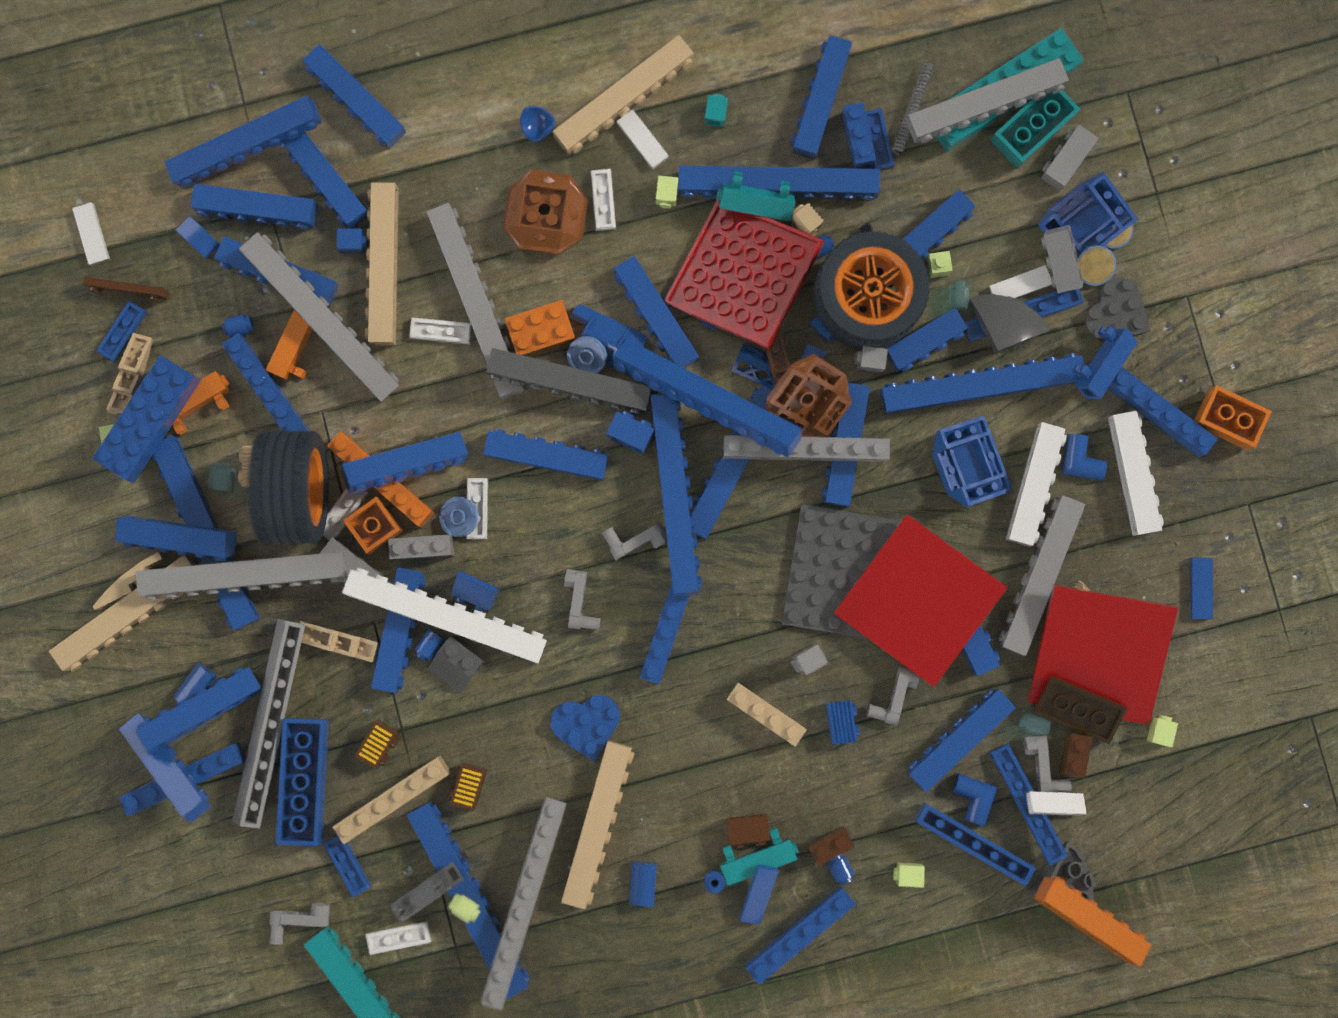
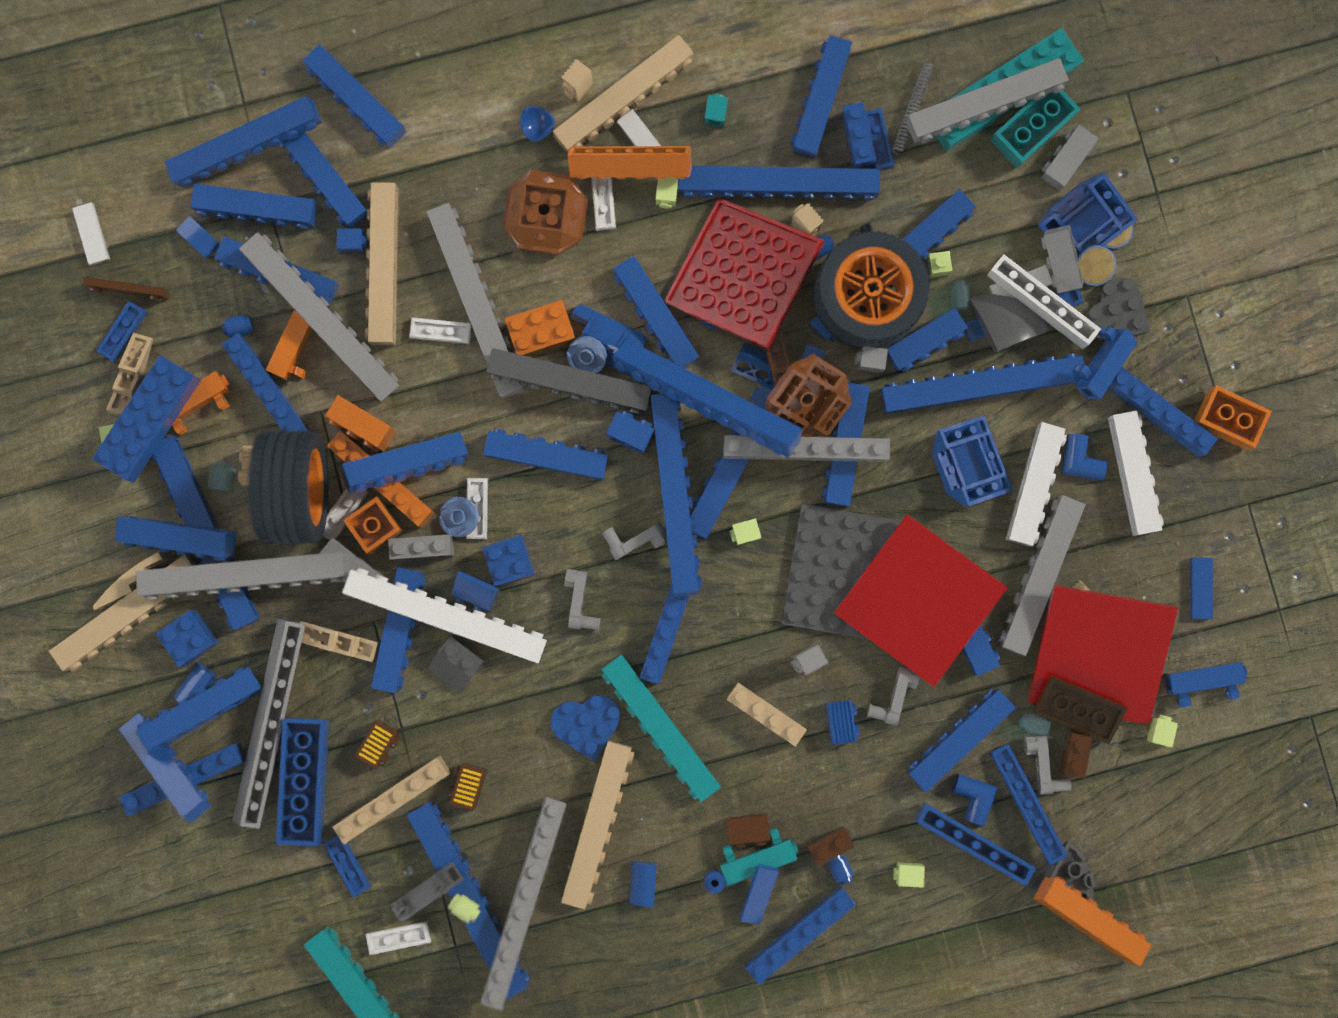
light grey beam [269,903,330,945] -> none
blue brick [415,629,445,661] -> none
teal brick [716,171,795,222] -> none
white tile [1026,791,1086,816] -> none
none -> blue brick [156,610,219,668]
none -> orange brick [325,395,397,452]
none -> blue brick [482,535,536,587]
none -> tan brick [562,60,593,101]
none -> orange brick [568,146,692,179]
none -> teal brick [601,655,721,802]
none -> yellowish green brick [729,518,761,546]
none -> white brick [987,254,1101,349]
none -> blue brick [1164,662,1247,708]

